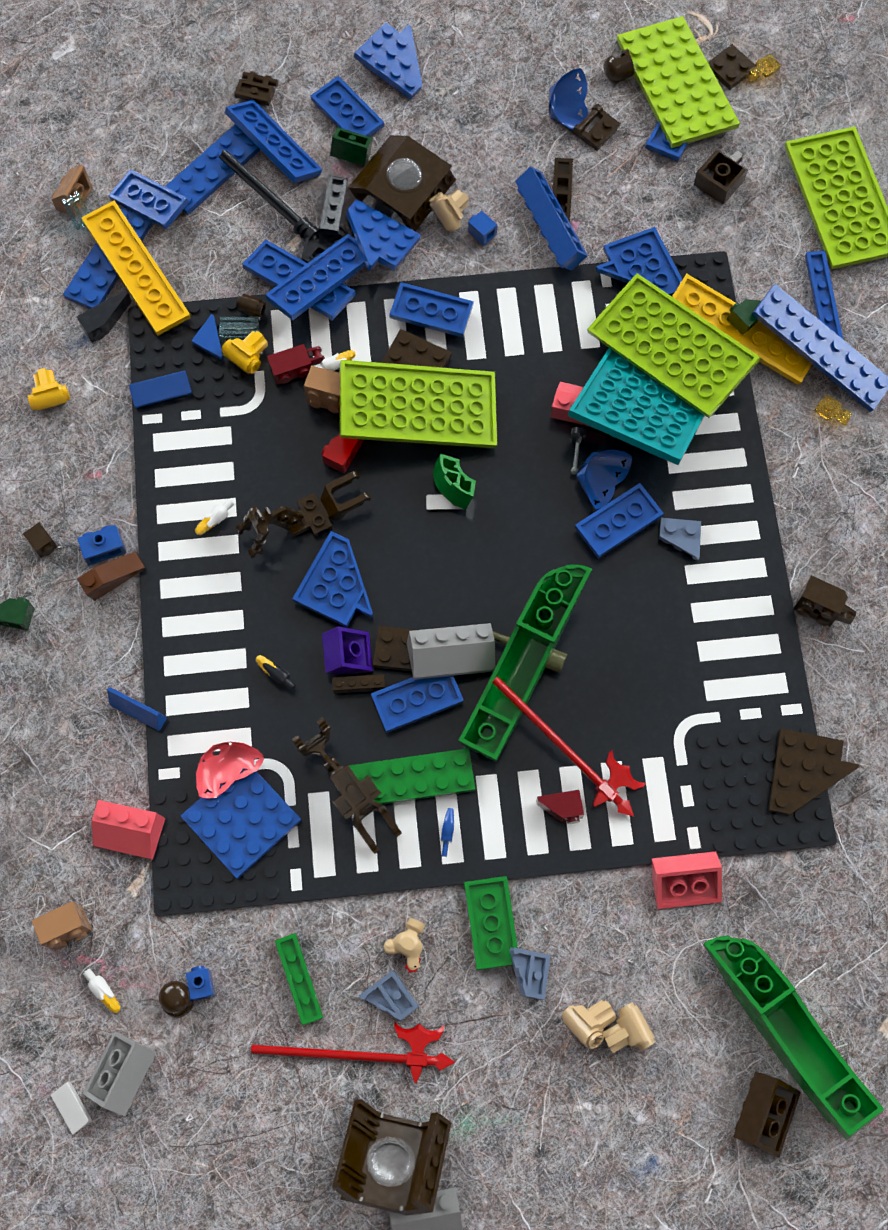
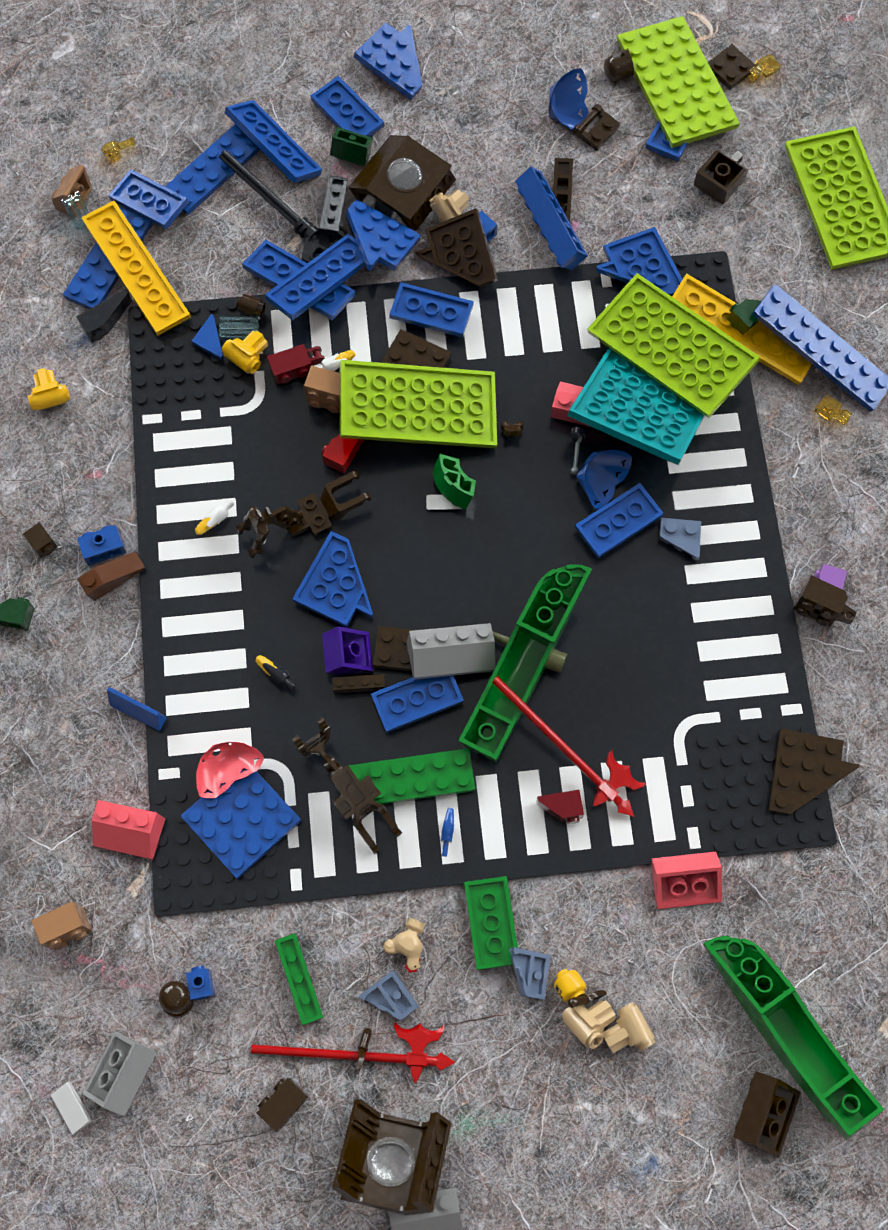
white piece [83,968,121,1013] -> none
blue slope [129,371,192,408] -> none
dark brown plate [234,71,279,106] -> none
blue plate [805,251,843,339] -> none
none -> clear yellow bar [101,136,136,162]
none -> dark brown brick [257,1078,309,1132]
none -> dark brown piece [354,1028,372,1075]
none -> dark brown wing [415,208,498,287]
none -> dark brown piece [501,421,524,437]
none -> yellow head [554,969,587,1002]
none -> dark brown piece [568,990,607,1008]
none -> medium lavender brick [814,564,847,589]

